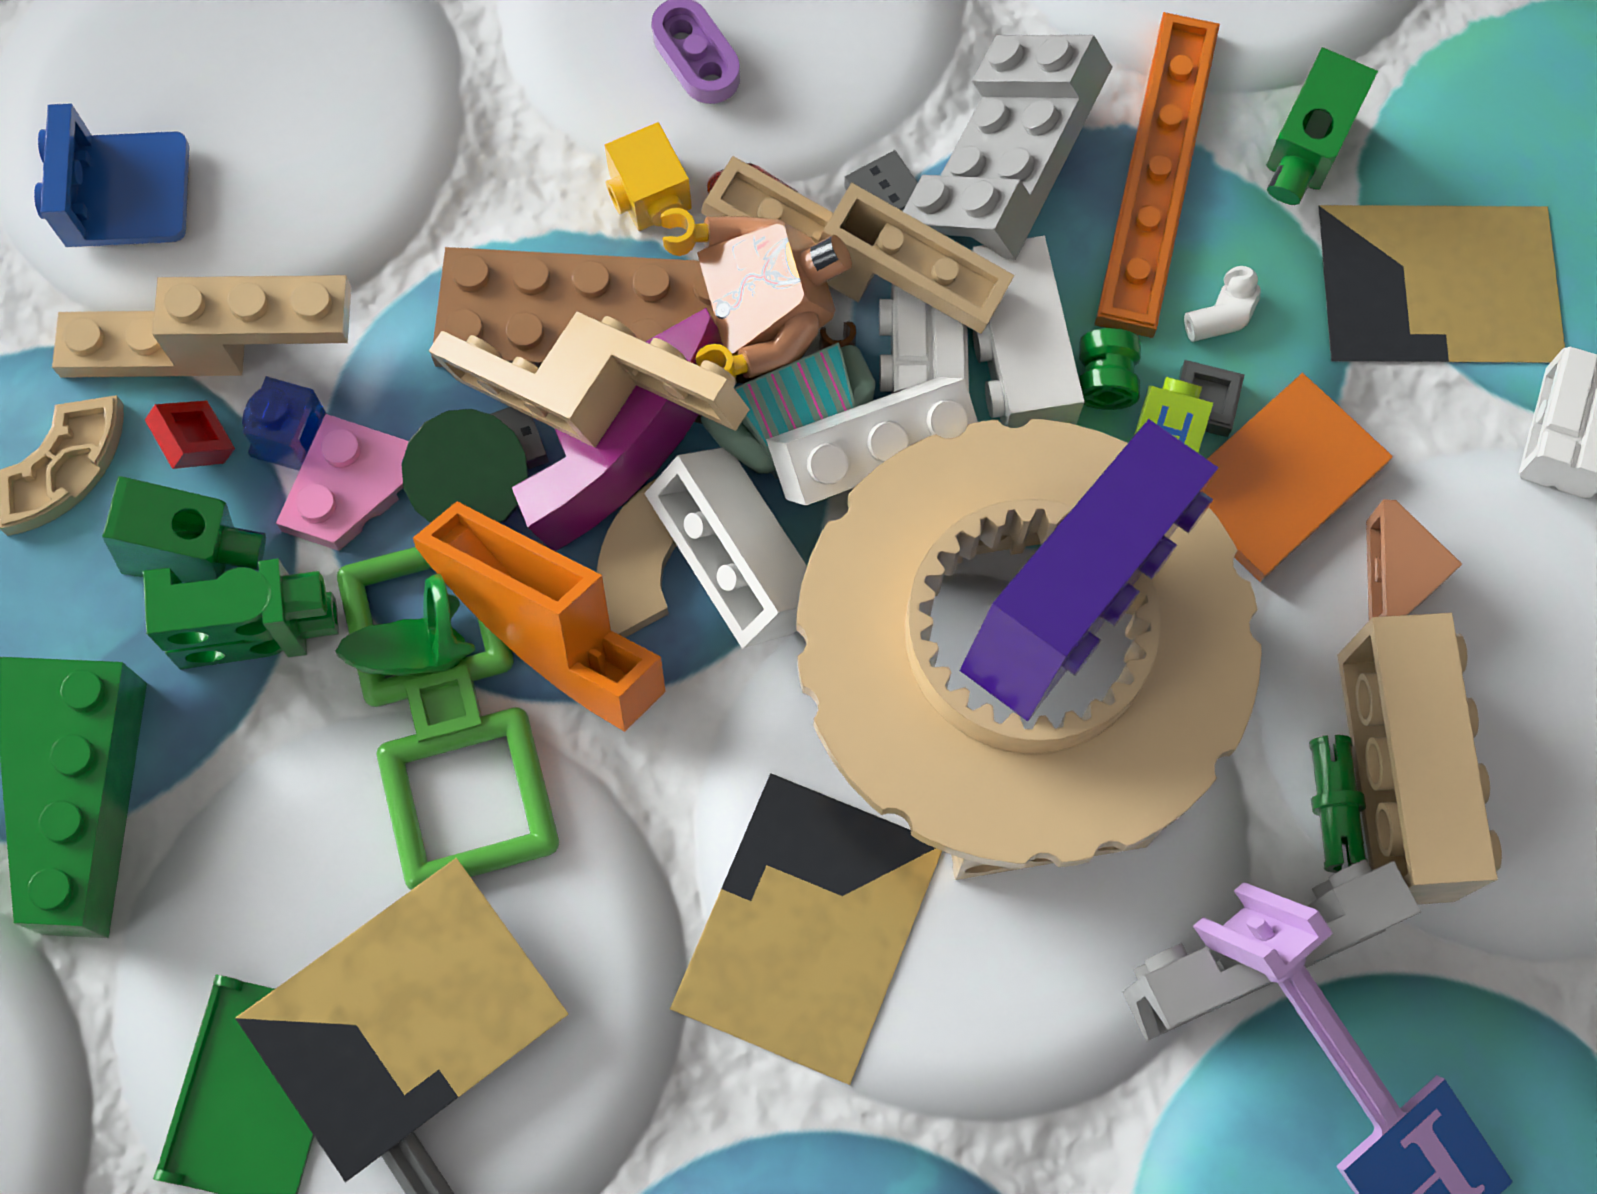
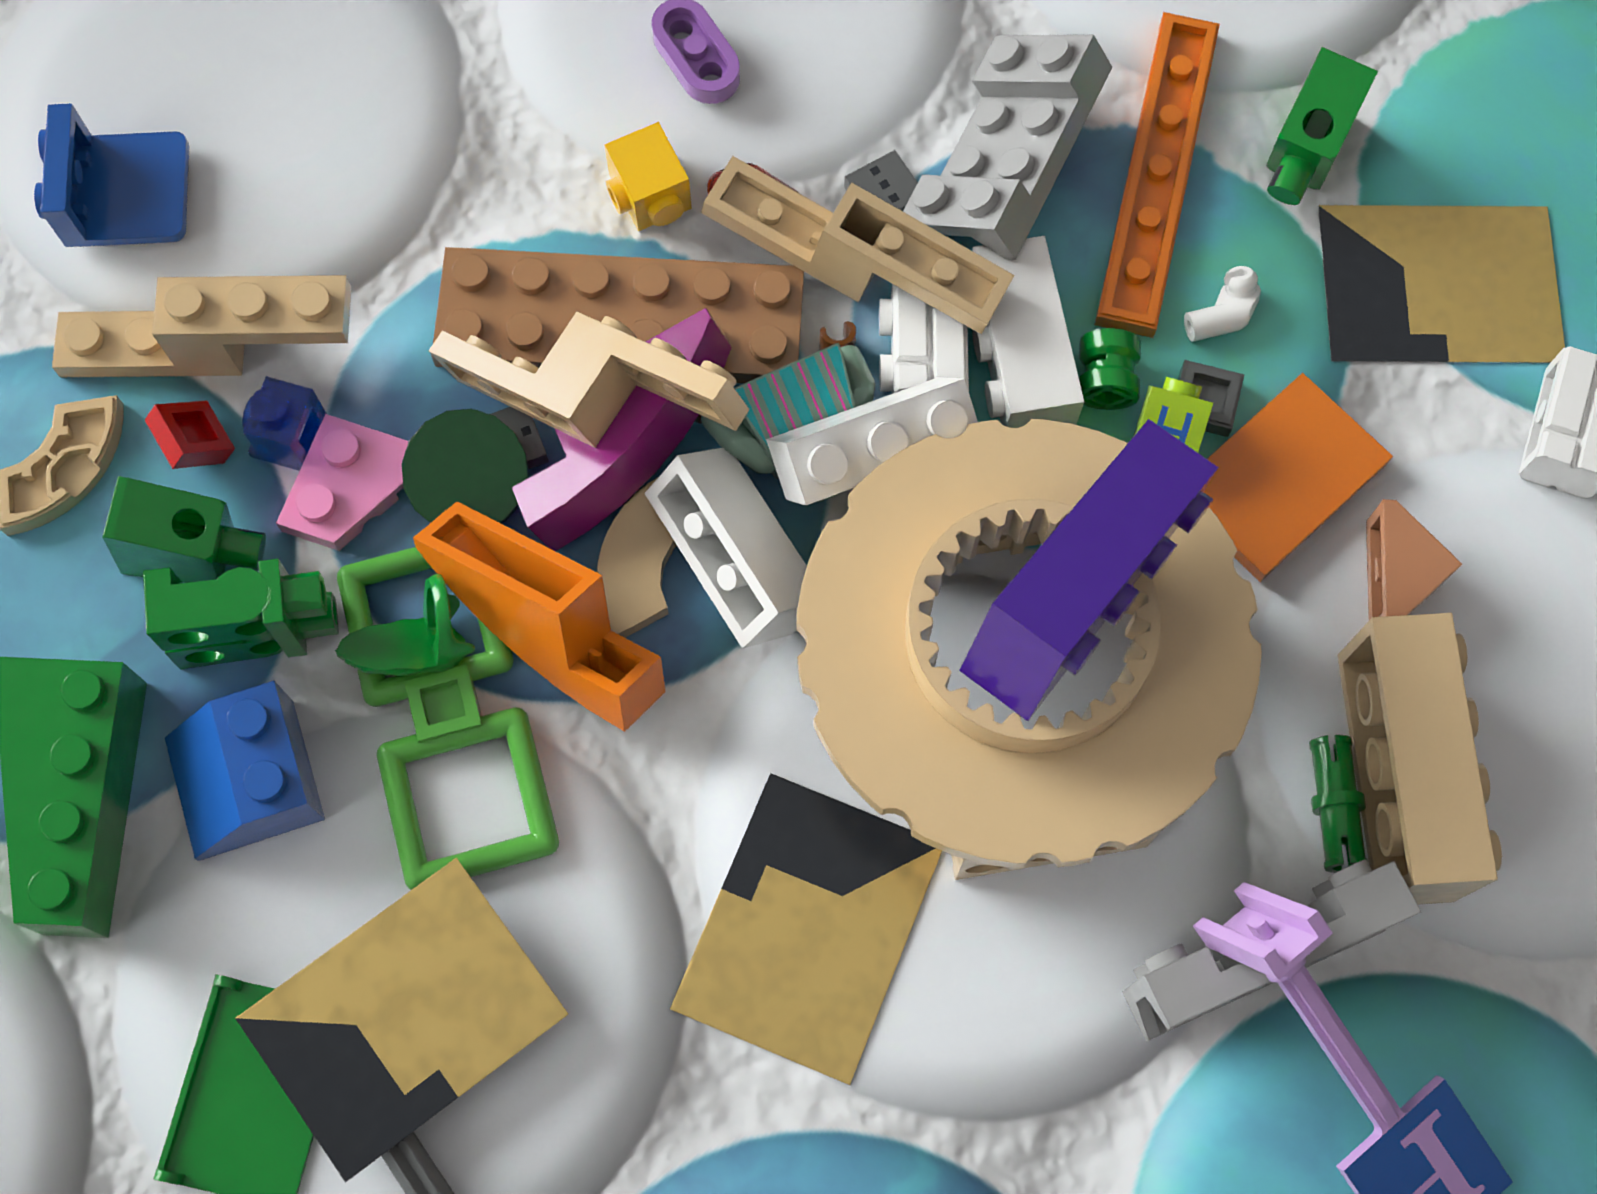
nougat torso [660,208,852,379] -> none
none -> blue slope [165,681,325,861]

